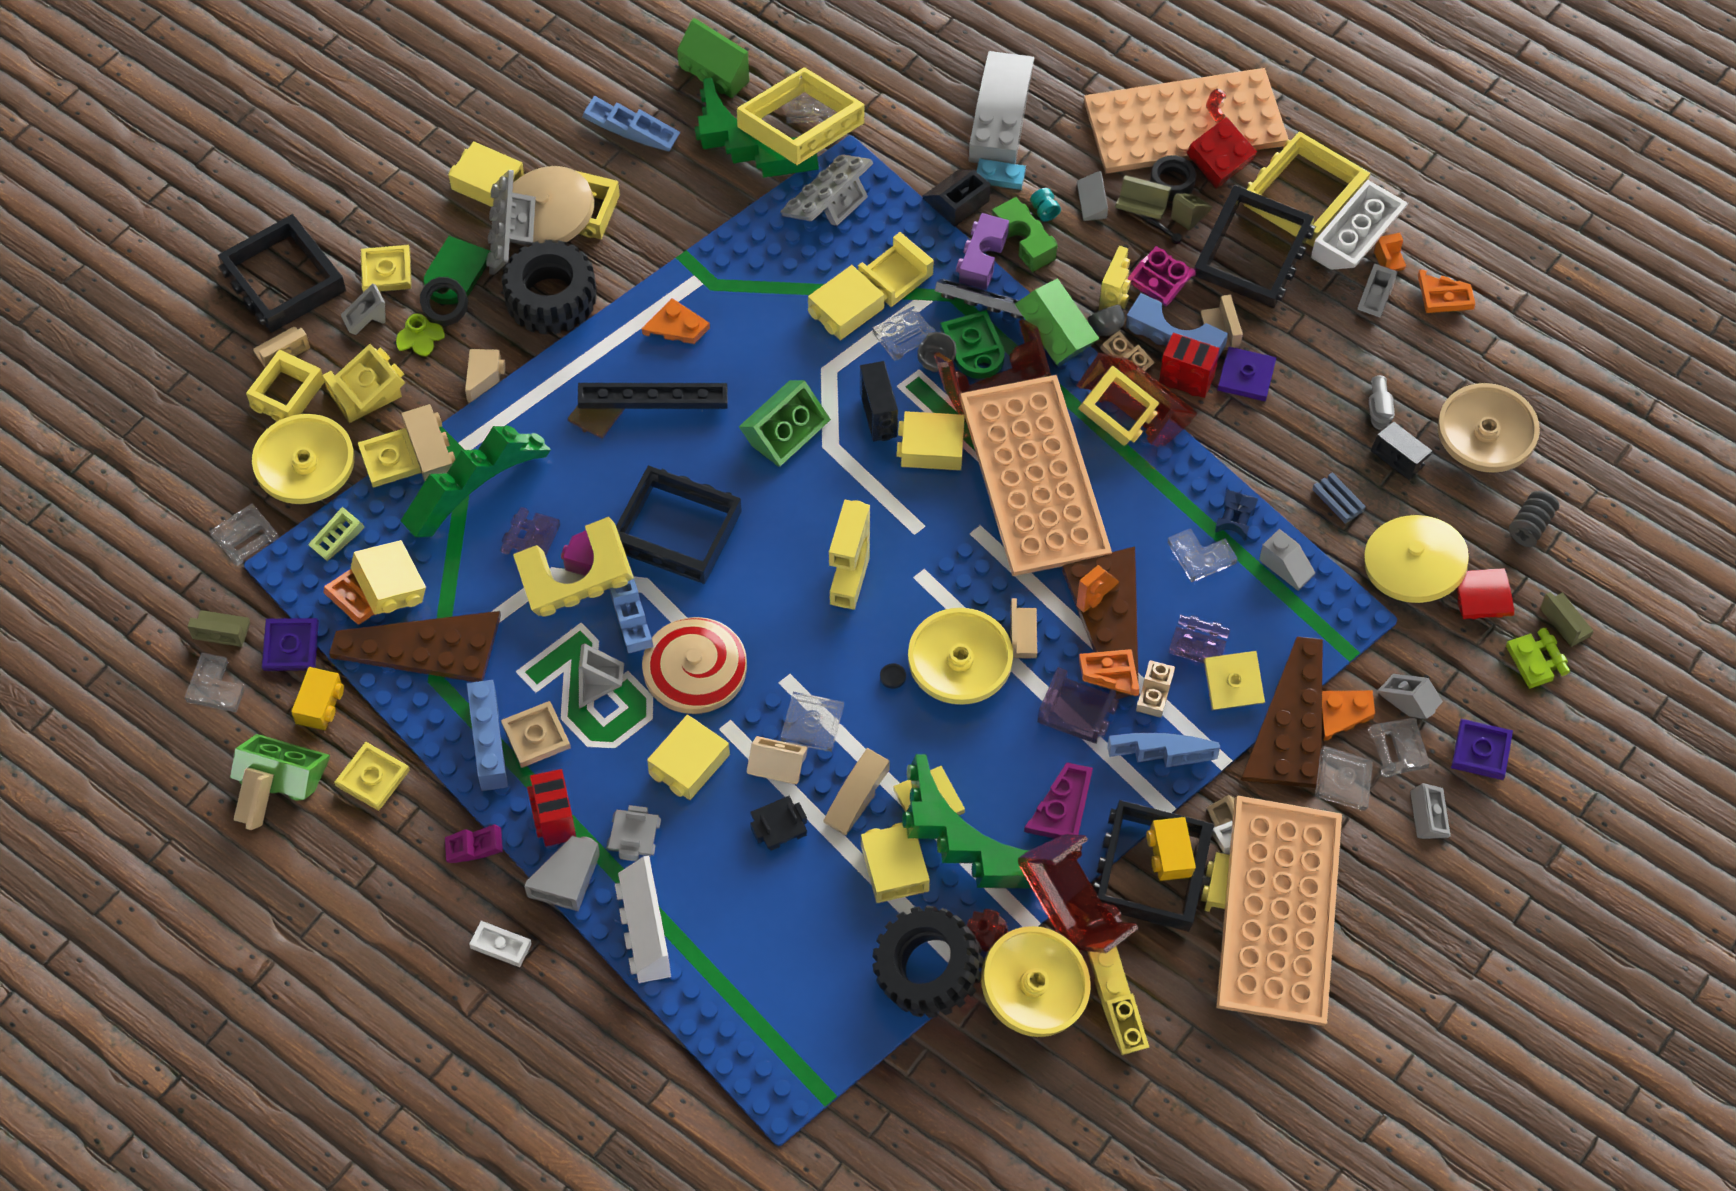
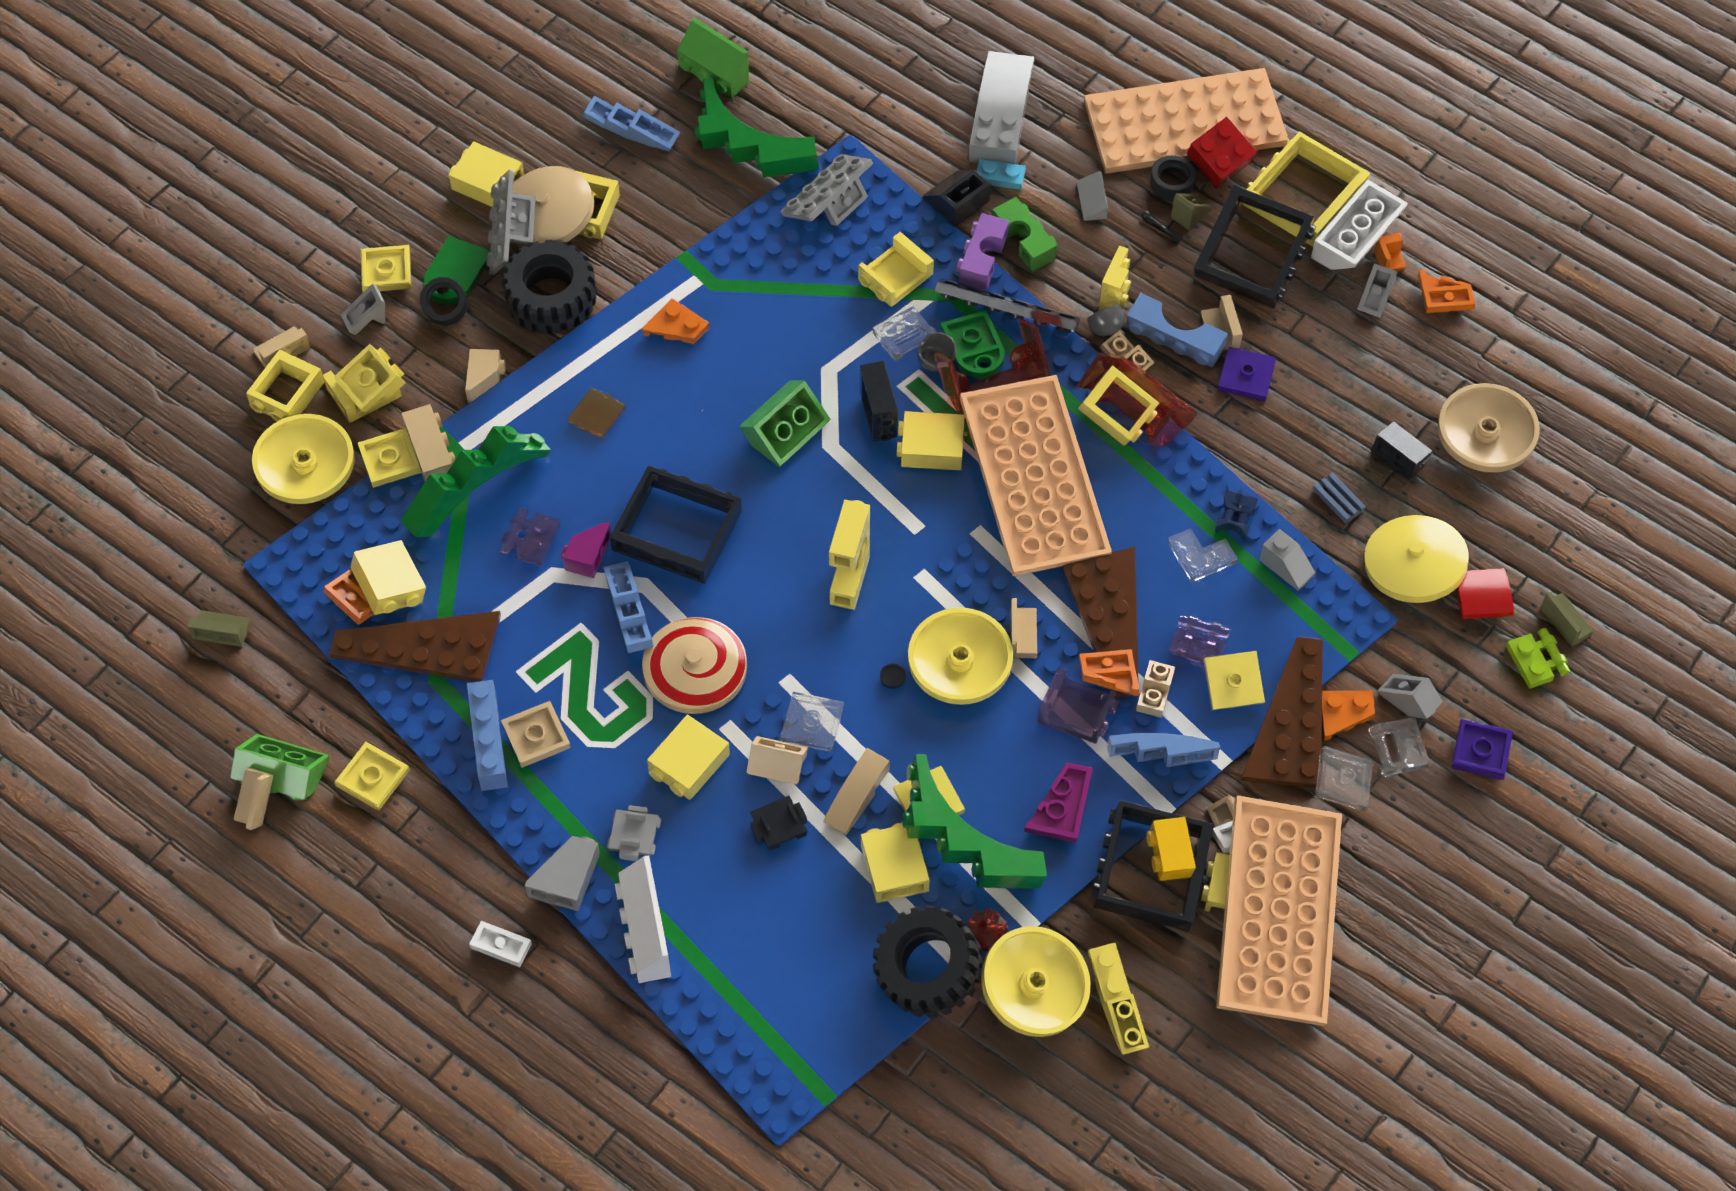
clear plate [184,653,245,712] -> none
clear plate [210,504,279,566] -> none
black window [218,214,346,333] -> none
dark purple plate [262,618,319,671] -> none
yellow brick [291,667,344,730] -> none
yellowish green slope [308,507,365,561] -> none
lime plate [396,314,445,357] -> none
magenta slope [445,824,502,863] -> none
light yellow arch [513,517,634,617] -> none
red brick [527,769,576,847] -> none
black plate [578,383,728,409] -> none
light grey slope [579,644,624,709] -> none
light yellow window [737,67,864,165] -> none
clear plate [785,92,833,123] -> none
light yellow brick [808,265,884,340] -> none
bright green slope [1015,279,1099,367] -> none
clear red windscreen [1018,834,1139,953] -> none
teal wheel [1030,188,1061,221] -> none
orange wing [1076,565,1119,613] -> none
olive panel [1115,175,1171,220] -> none
dark pink slope [1128,246,1196,306] -> none
red brick [1159,332,1220,398] -> none
clear red arm [1206,89,1226,122] -> none
light grey arm [1368,375,1395,430] -> none
light grey slope [1411,783,1450,839] -> none
dark grey piece [1509,491,1560,547] -> none

